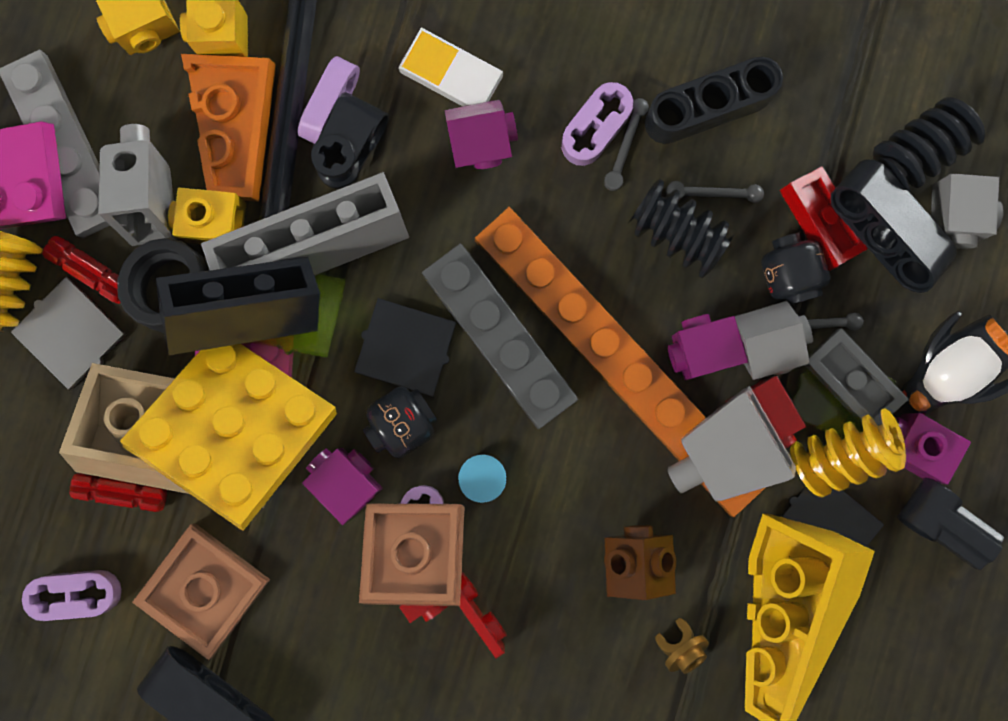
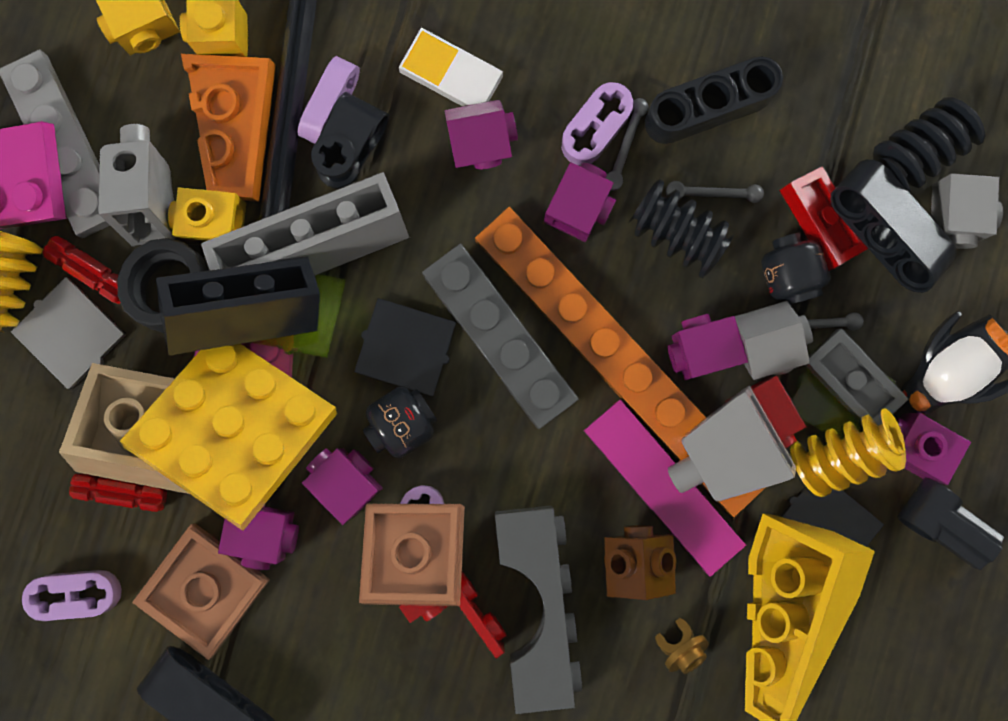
medium azure tile [458,454,506,503] -> none
none -> magenta brick [218,506,299,570]
none -> dark grey arch [495,505,582,714]
none -> magenta brick [544,162,616,242]
none -> dark pink tile [583,400,746,577]

